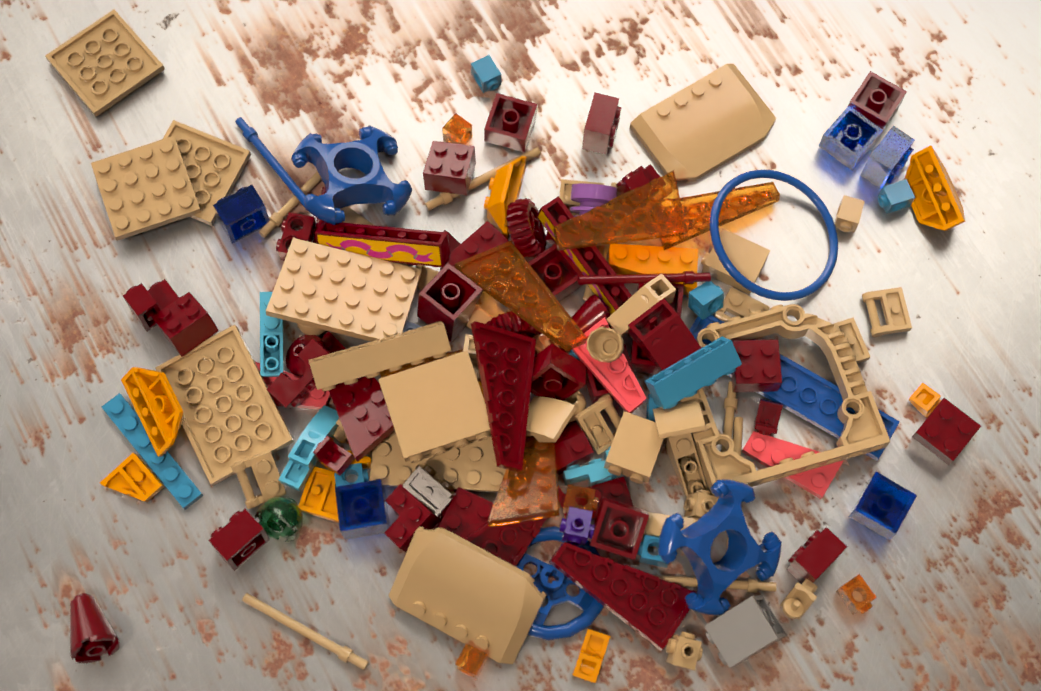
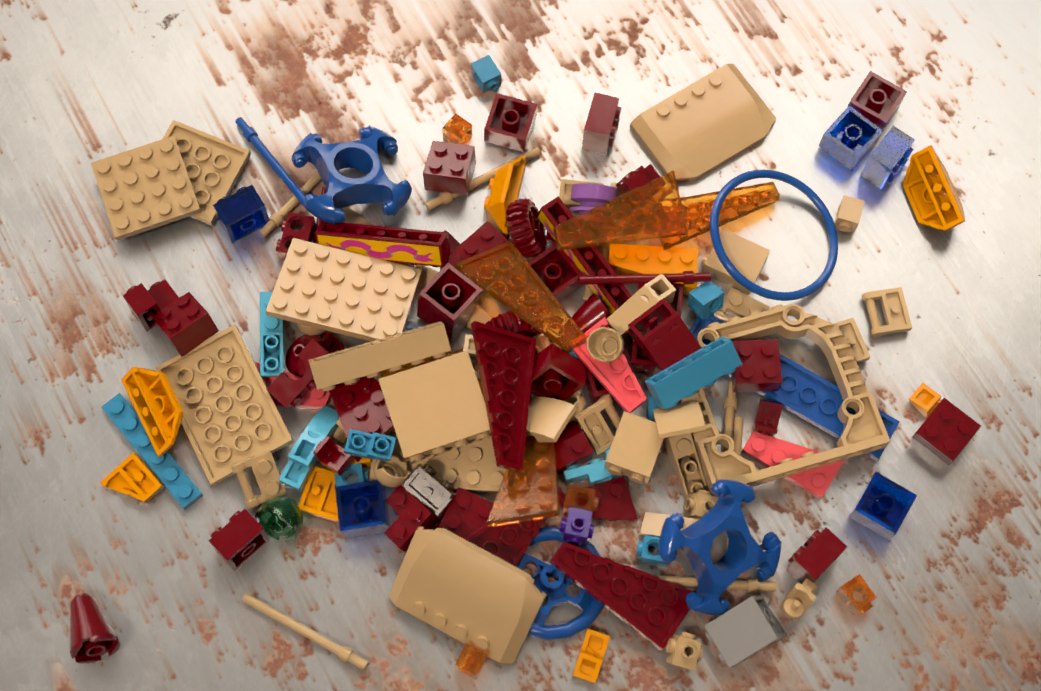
tan plate [45,9,165,117] -> none
dark red brick [589,497,650,560] -> none
dark azure brick [878,179,915,214] -> none
none -> dark azure slope [344,429,396,461]
none -> tan hair [373,455,411,487]

